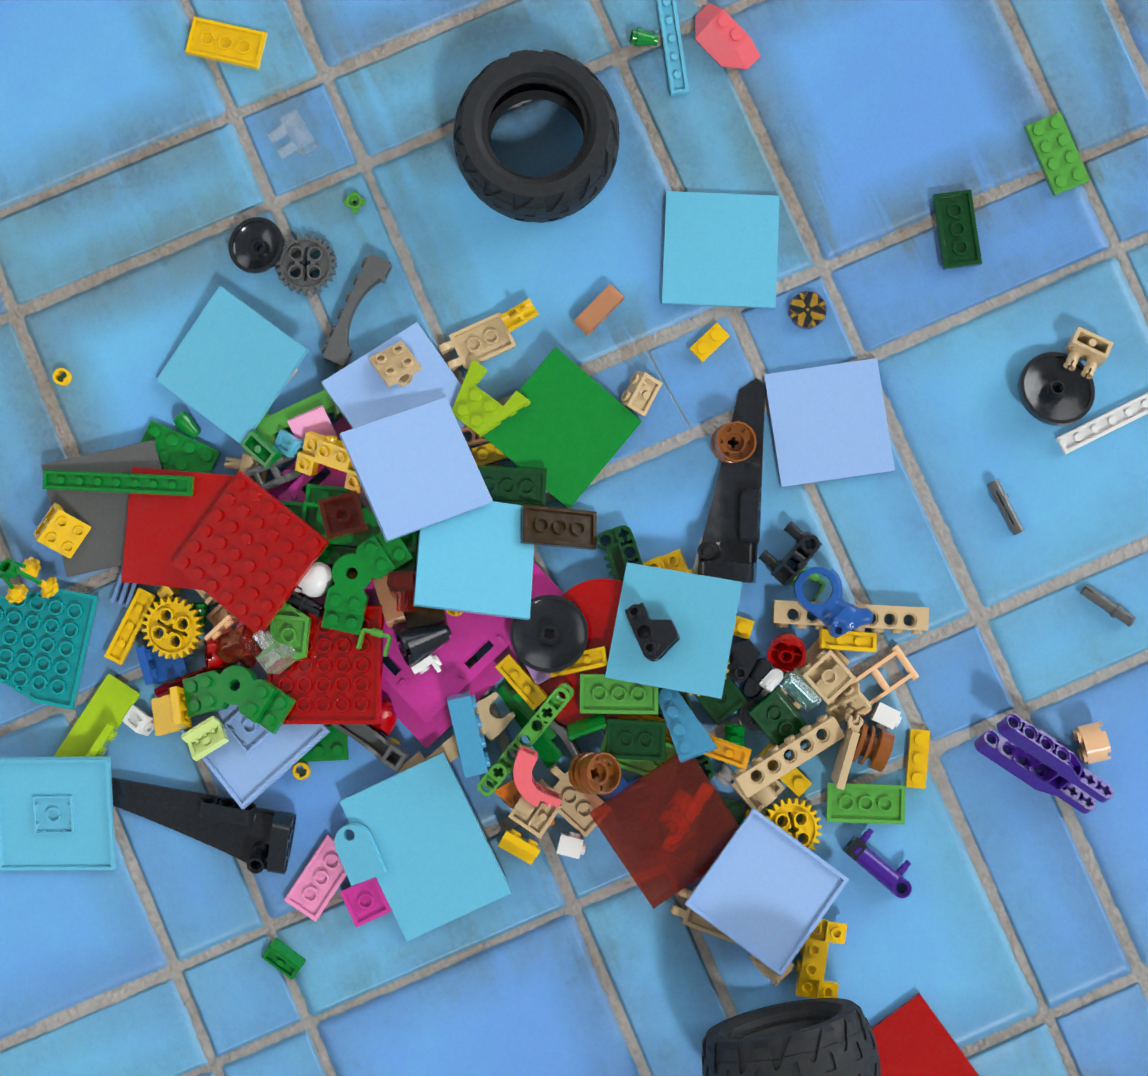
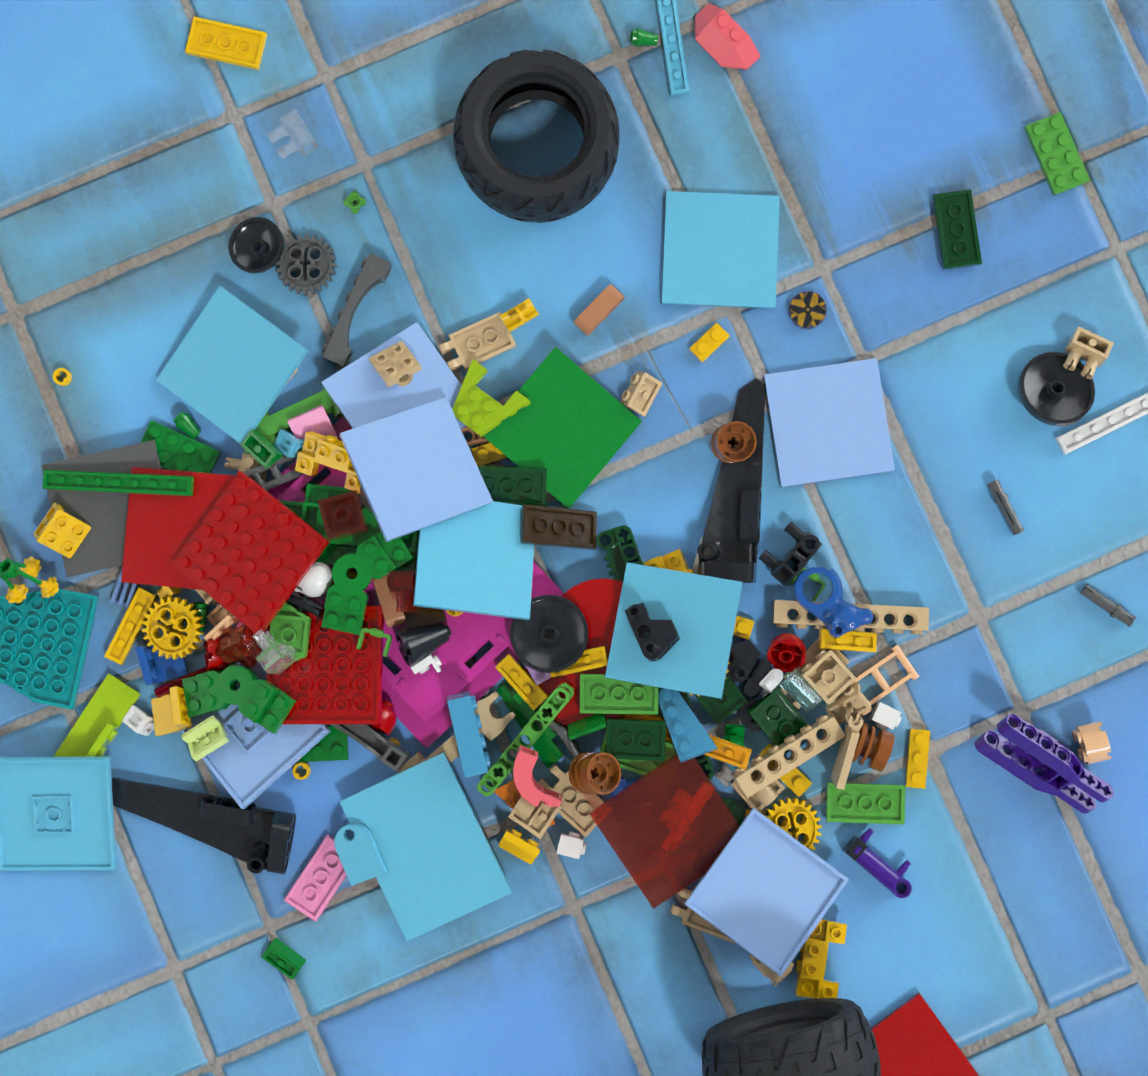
dark pink plate [340,877,392,928] -> none

